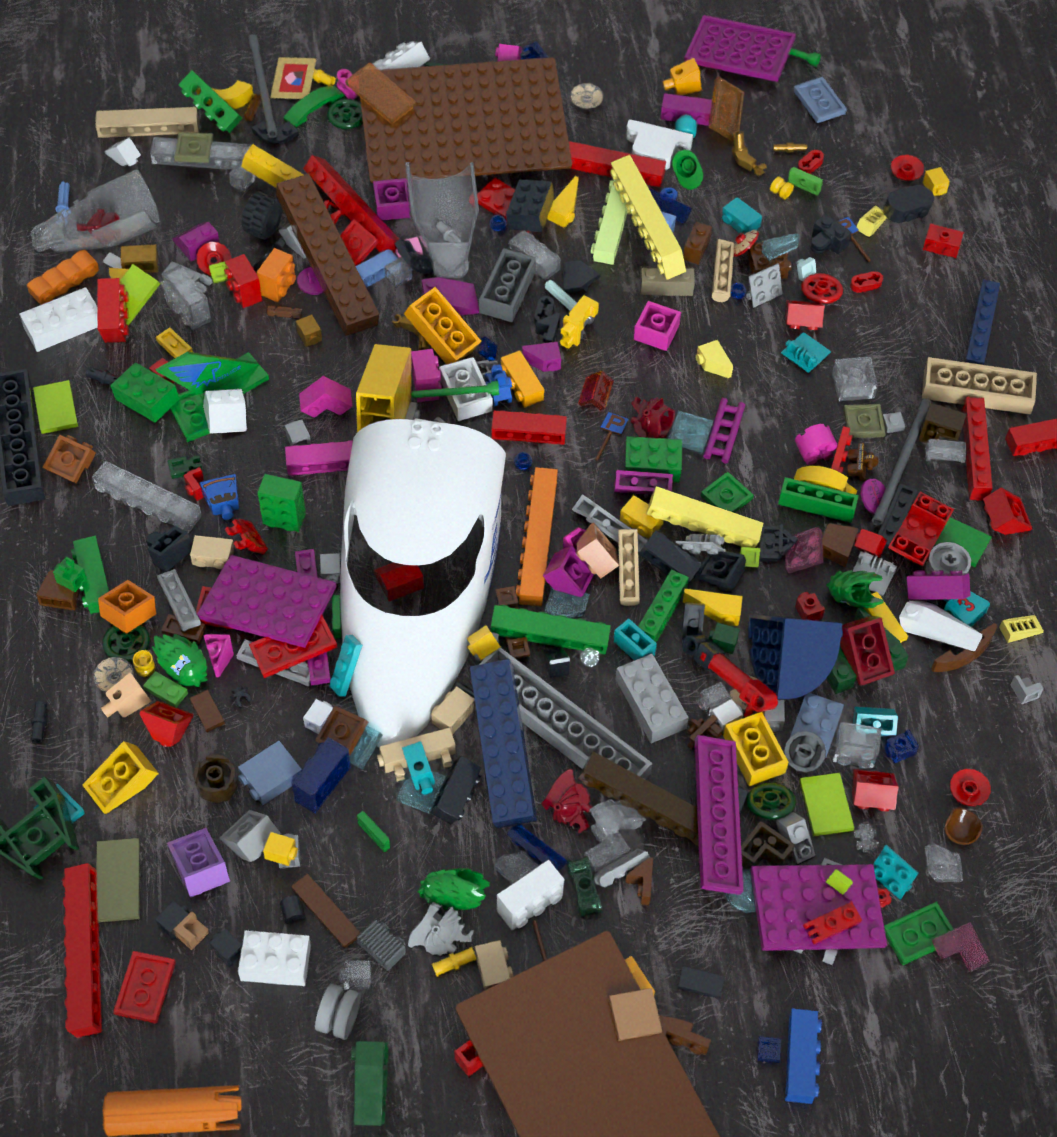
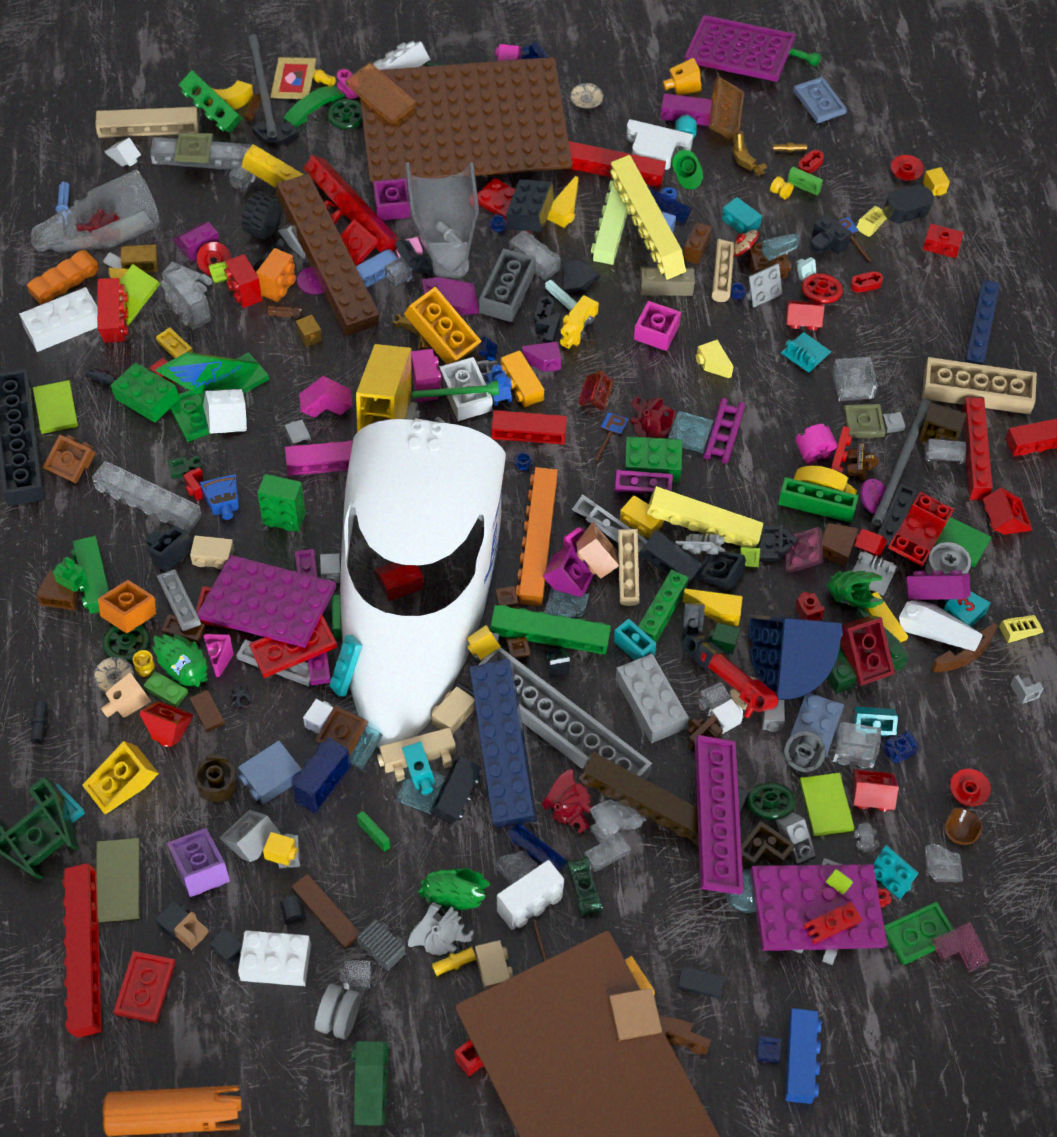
red plate [225,519,268,554] -> none
clear plate [580,648,599,667] -> none
light grey hinge [593,849,650,887] -> none
reddish brown slope [626,858,653,905] -> none
green tile [700,472,754,513] -> none
yellow brick [723,712,789,787] -> none

